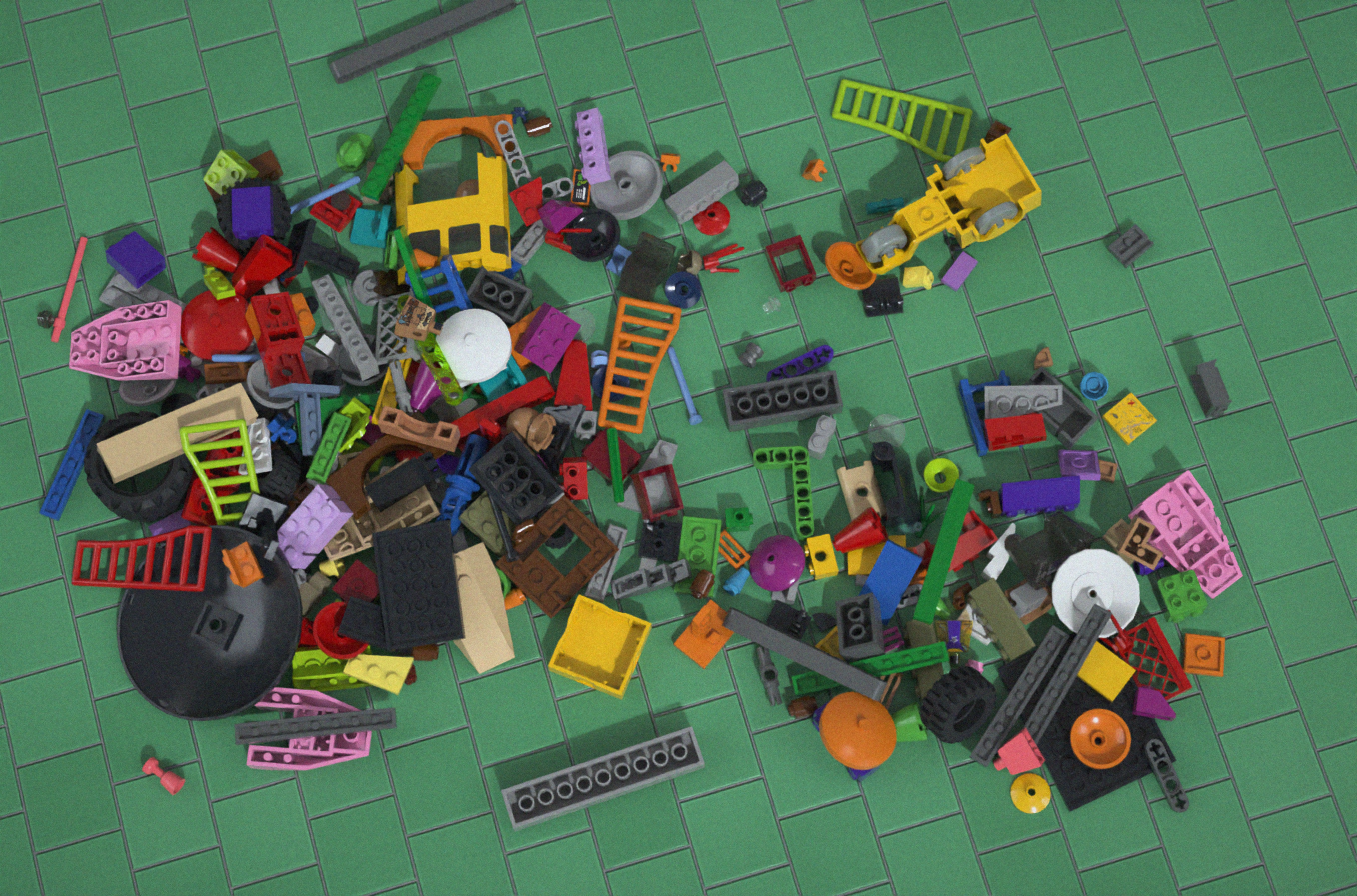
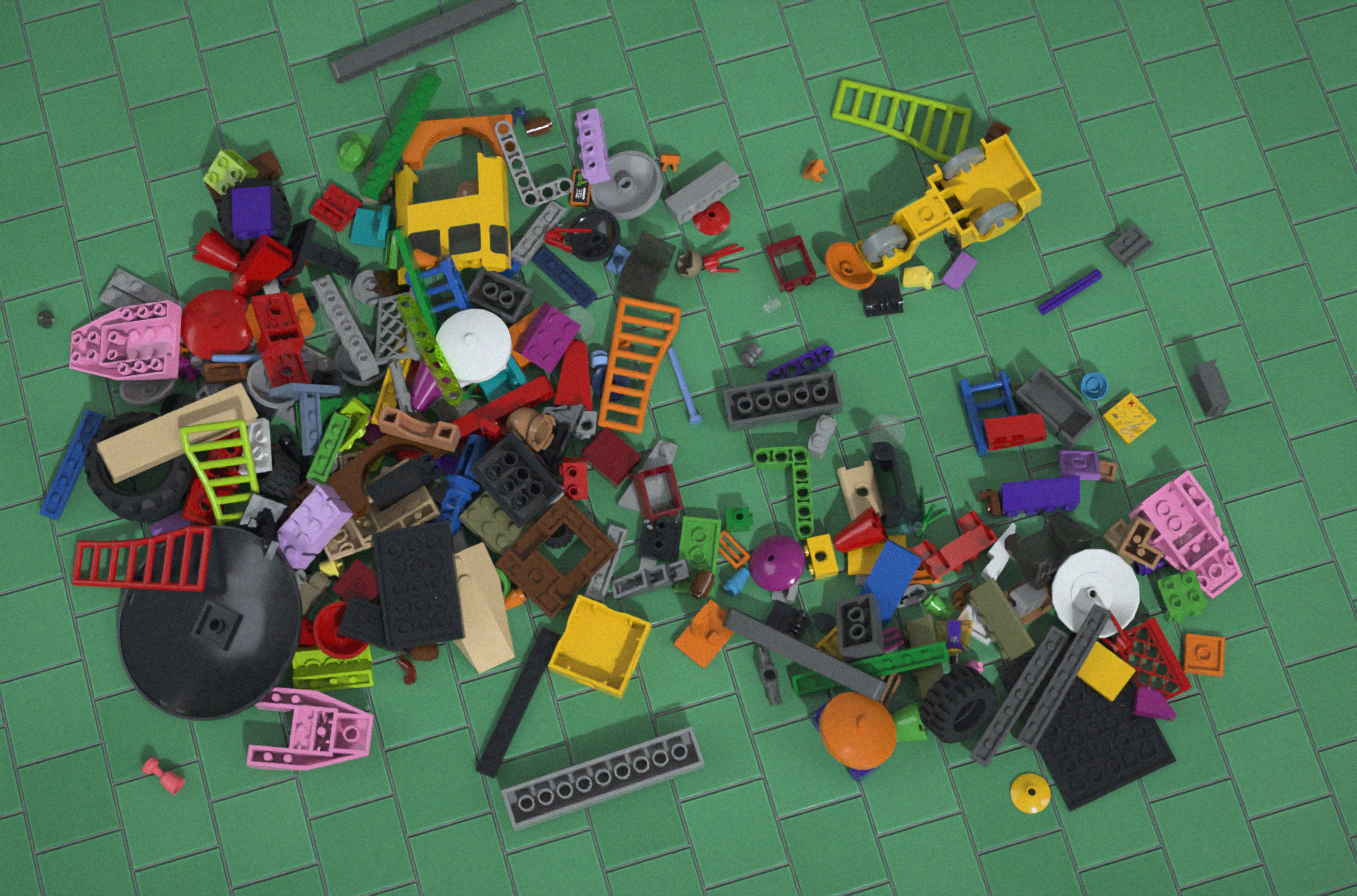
coral bar [51,237,88,343] -> none
dark purple brick [105,231,166,289] -> none
lime hinge [203,265,235,300] -> none
orange bracket [222,541,264,588] -> none
dark grey plate [235,707,397,745] -> none
blue hips [266,412,297,444] -> none
medium blue bar [290,176,361,214] -> none
white sticker [316,334,339,361] -> none
clear smoke tile [331,191,351,210] -> none
light yellow wing [343,654,414,695] -> none
medium nougat torso [394,296,444,341] -> none
black bar [486,491,520,562] -> none
red wing [508,177,543,227] -> none
reddish brown arm [512,519,535,545] -> none
magenta slope [538,199,583,234] -> none
green axle [607,428,624,503] -> none
dark blue dish [665,271,702,309] -> none
black head [740,180,768,208] -> none
reddish brown brick [787,696,818,720] -> none
teal pin [865,197,904,215] -> none
green tile [912,479,975,625] -> none
lime piece [924,458,959,493] -> none
light grey wing [985,385,1063,419] -> none
coral torso [993,727,1045,775] -> none
medium nougat tile [1034,347,1053,370] -> none
orange dish [1070,709,1131,769] -> none
dark grey beam [1144,739,1189,813] -> none
none -> black plate [476,628,561,779]
none -> dark blue tile [531,247,598,310]
none -> dark purple axle [1038,269,1103,315]

